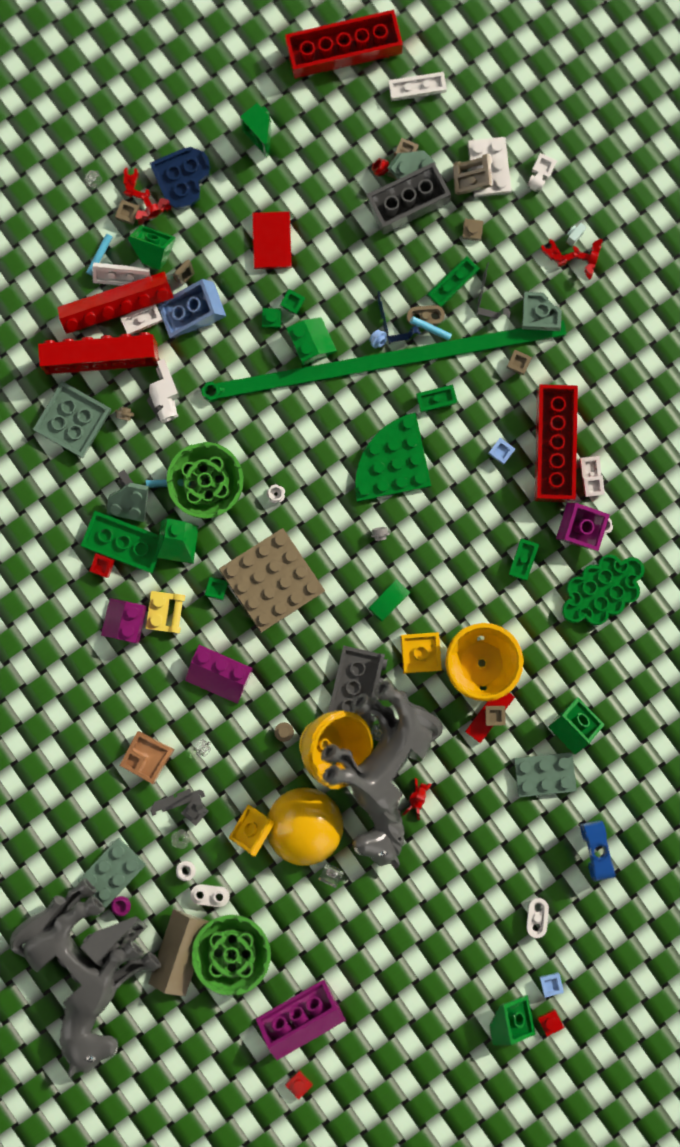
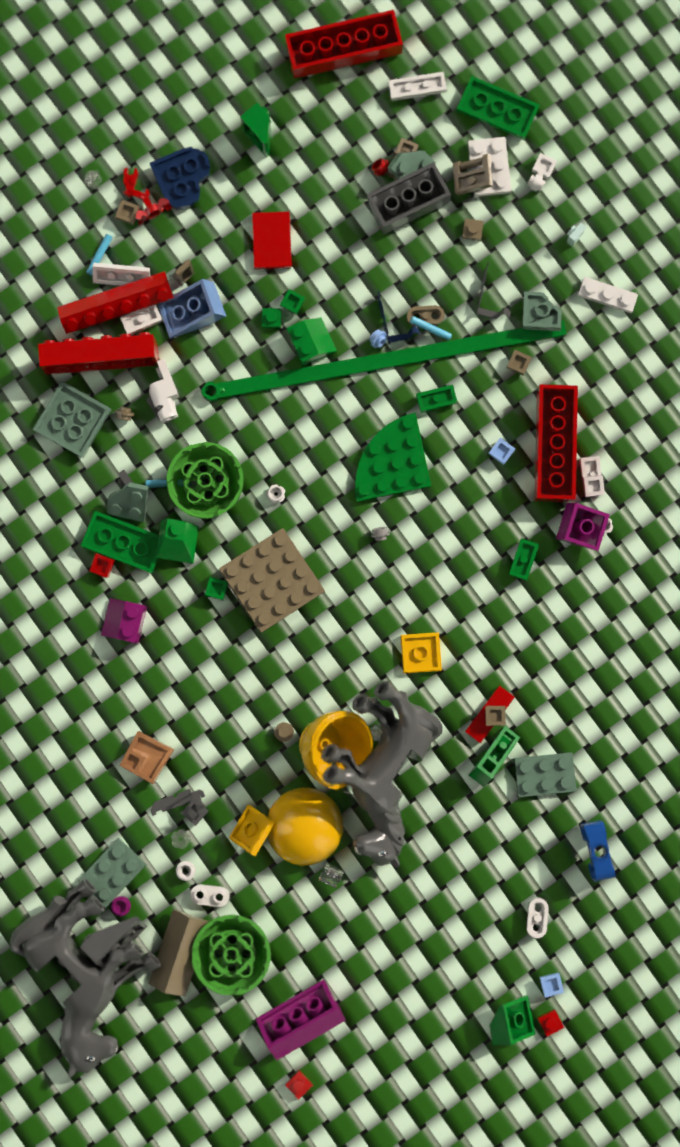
green slope [128,225,176,270] -> none
light yellow plate [146,591,185,634] -> none
magenta slope [185,645,253,704] -> none
clear plate [193,739,211,757] -> none
dark grey bracket [328,645,388,727] -> none
green slope [368,579,410,622] -> none
red piece [402,778,432,821] -> none
green tile [427,256,480,308] -> none
yellow piece [445,623,524,701] -> none
red piece [541,239,603,280] -> none
green slope [548,697,605,755] -> none
green plate [561,555,645,626] -> none
none -> green plate [456,76,540,140]
none -> green slope [469,726,520,787]
none -> white plate [578,277,638,313]

